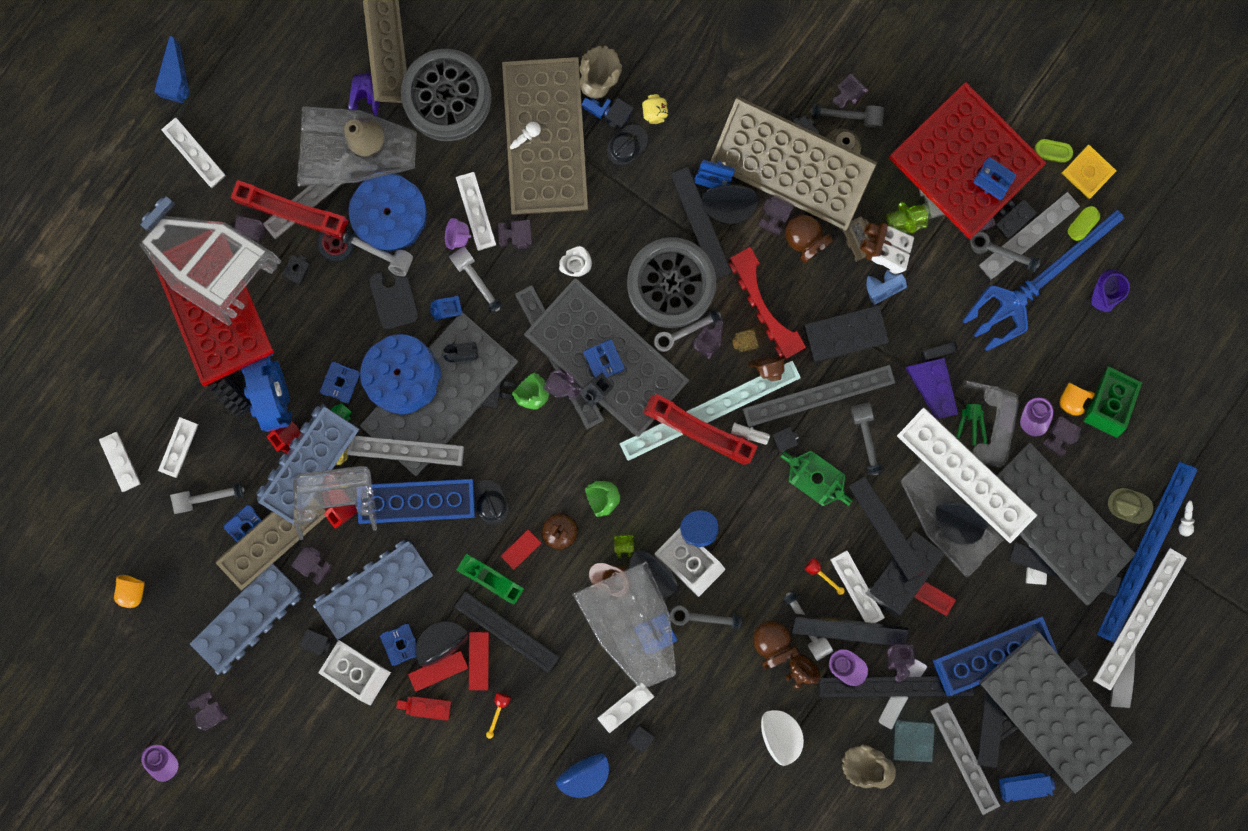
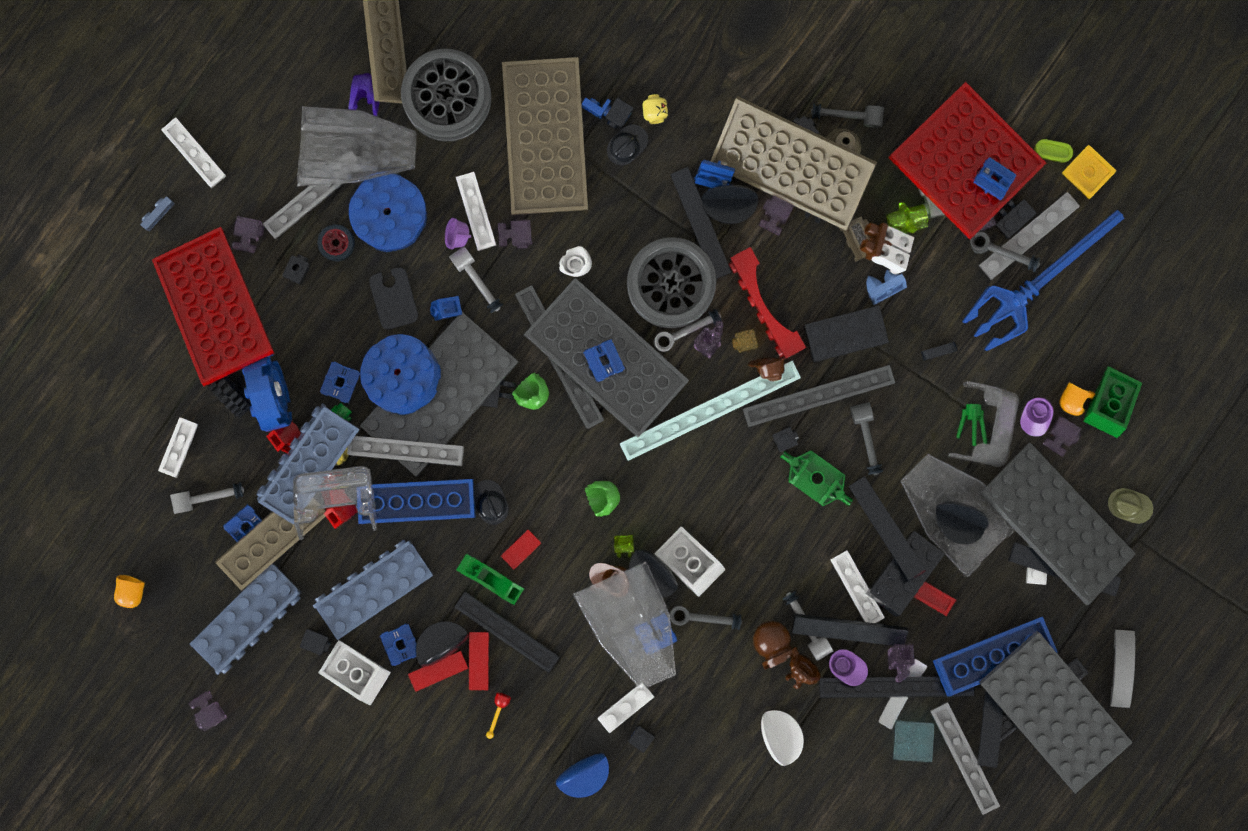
white plate [99,432,141,492] -> none
clear windscreen [139,216,281,326] -> none
medium lavender cap [141,744,178,782] -> none
blue slope [154,36,190,103] -> none
red arch [231,180,349,239] -> none
clear purple brick [291,546,332,585] -> none
light grey piece [342,229,413,276] -> none
dark tan cone [344,118,384,156] -> none
red hinge [396,696,451,720] -> none
black piece [443,342,478,363] -> none
white bar [510,122,541,149] -> none
reddish brown hair [542,514,578,550] -> none
clear purple brick [543,370,581,399] -> none
dark tan hair [579,46,622,99] -> none
black brick [579,373,614,406] -> none
red arch [643,394,758,465] -> none
blue tile [680,510,719,547] -> none
white axle [731,423,770,445] -> none
reddish brown tile [785,215,833,264] -> none
hinge [804,558,845,595] -> none
clear purple brick [833,74,868,108] -> none
dark tan hair [842,744,896,789] -> none
white plate [897,408,1037,543] -> none
dark purple wedge [905,358,958,419] -> none
blue window [998,772,1055,802] -> none
lime tile [1068,206,1100,241] -> none
dark purple helmet [1091,269,1130,312] -> none
white plate [1093,548,1187,690] -> none
blue plate [1097,462,1197,643] -> none
white bar [1178,501,1194,536] -> none

